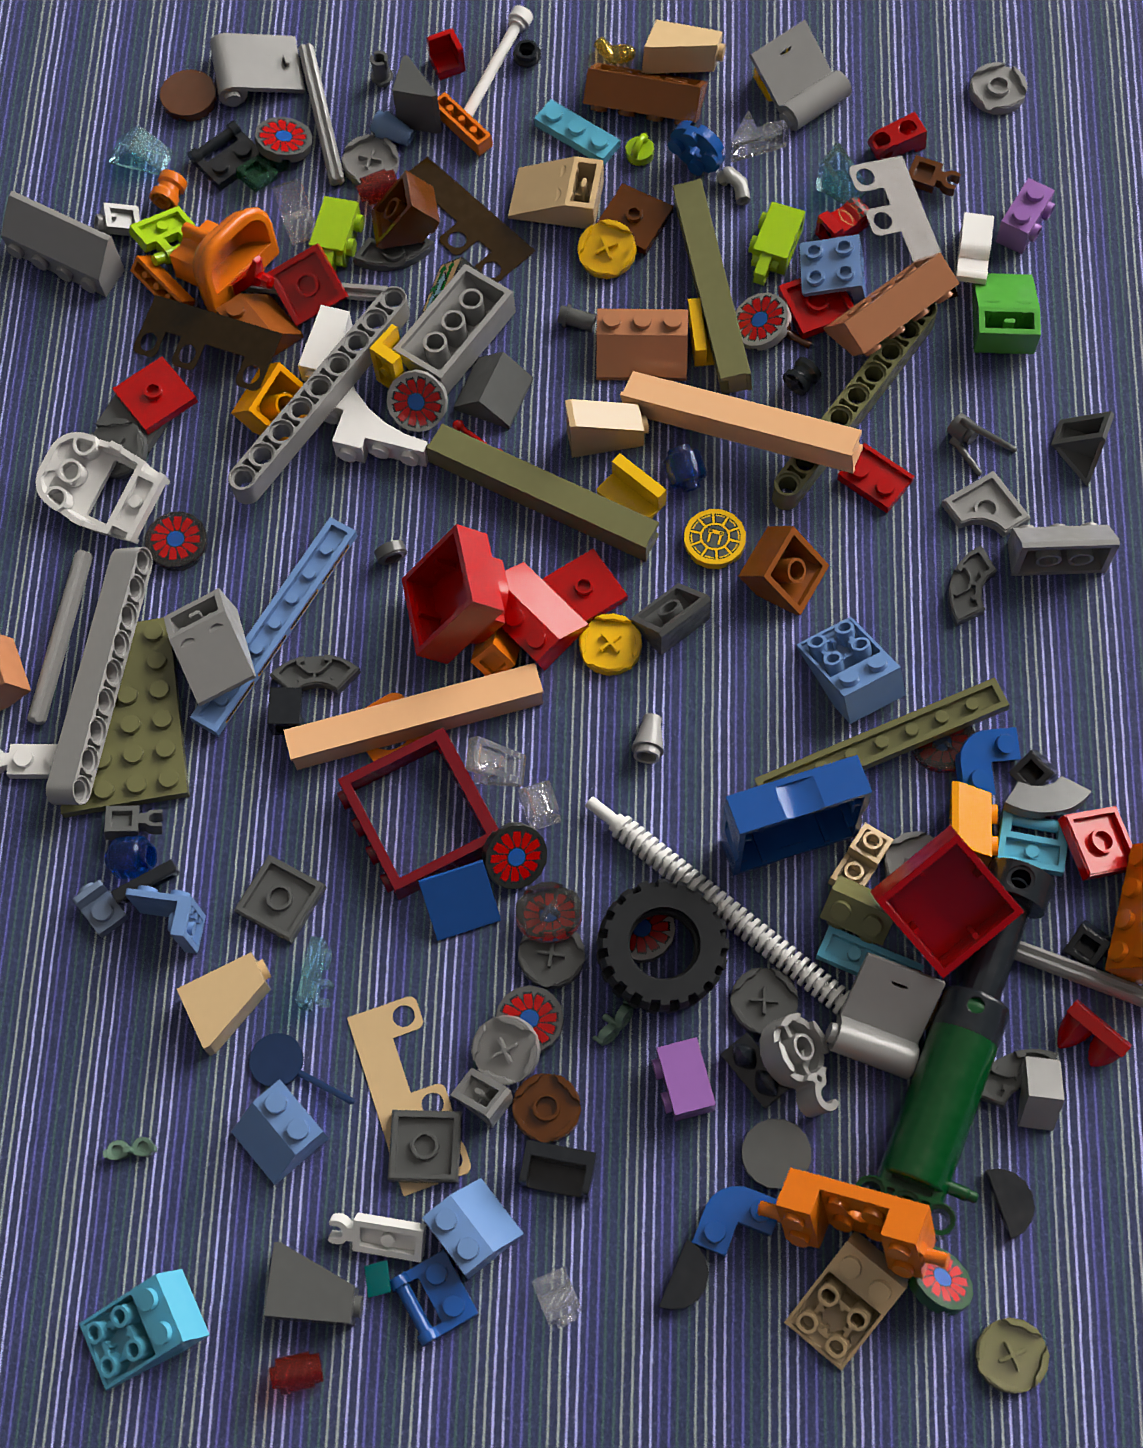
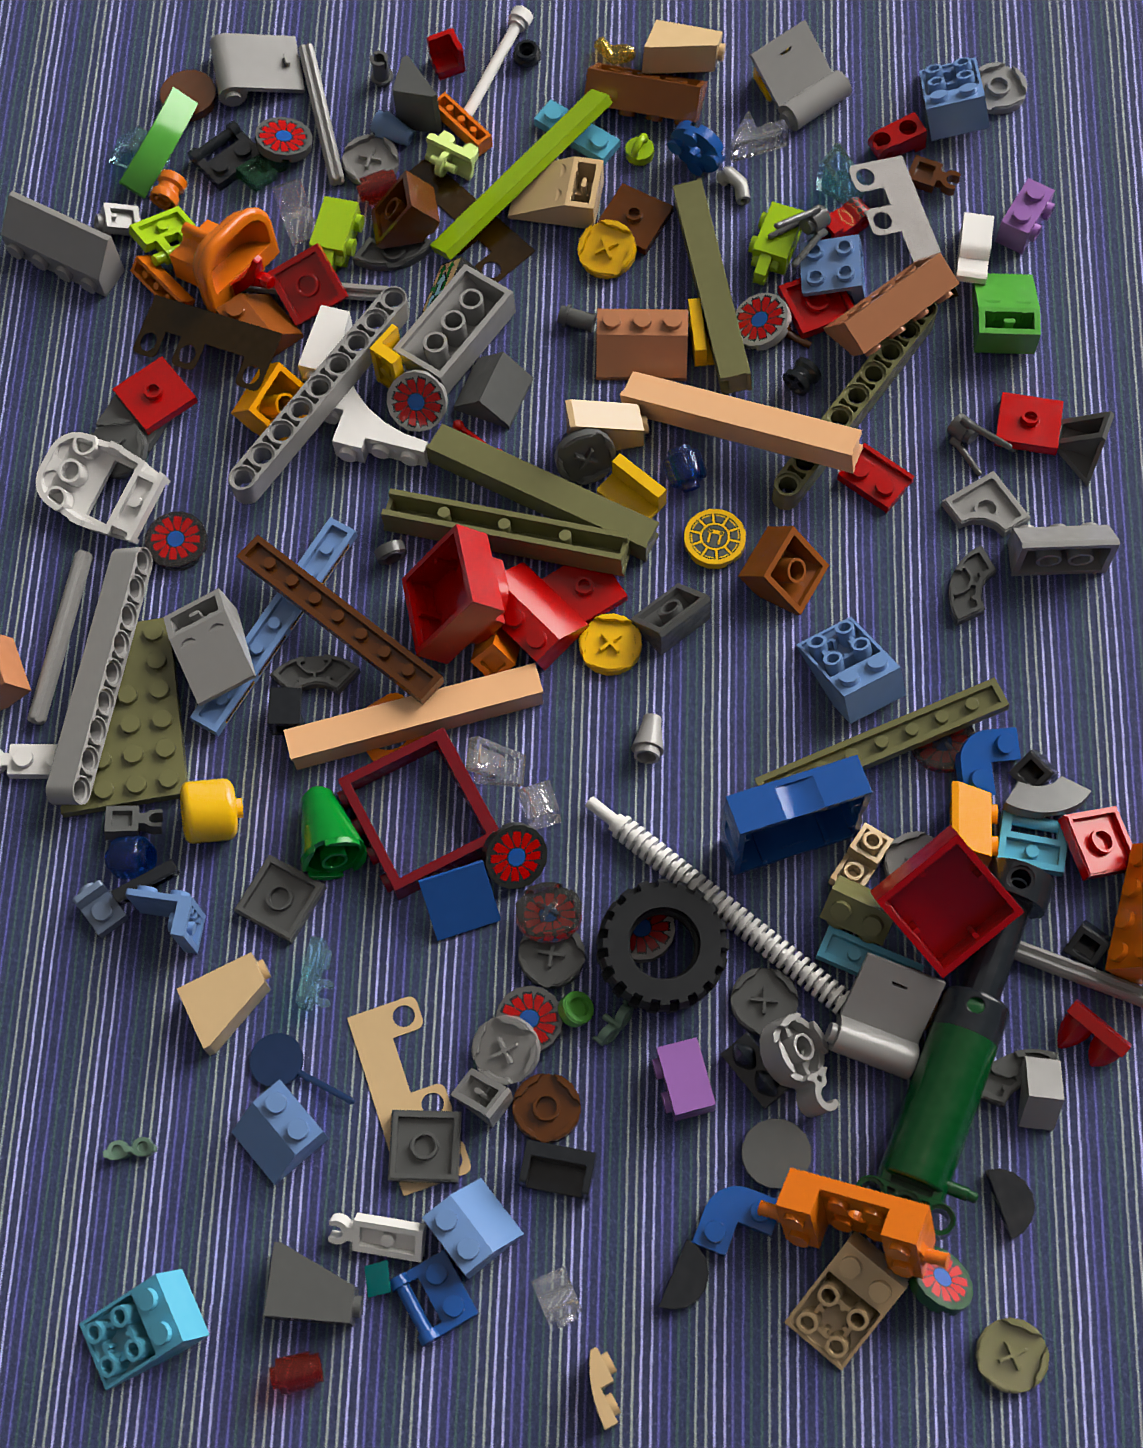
none -> bright green slope [119,87,198,199]
none -> yellow head [180,778,243,844]
none -> reddish brown plate [236,534,445,705]
none -> green cone [300,786,367,881]
none -> olive tile [381,488,632,577]
none -> yellowish green hips [425,130,479,180]
none -> lime tile [430,89,613,260]
none -> dark grey tile [554,428,616,485]
none -> bright green tile [558,991,594,1027]
none -> tan slope [589,1347,621,1431]
none -> dark grey plant [768,204,831,268]
none -> medium blue slope [919,57,990,141]
none -> red plate [994,392,1064,455]

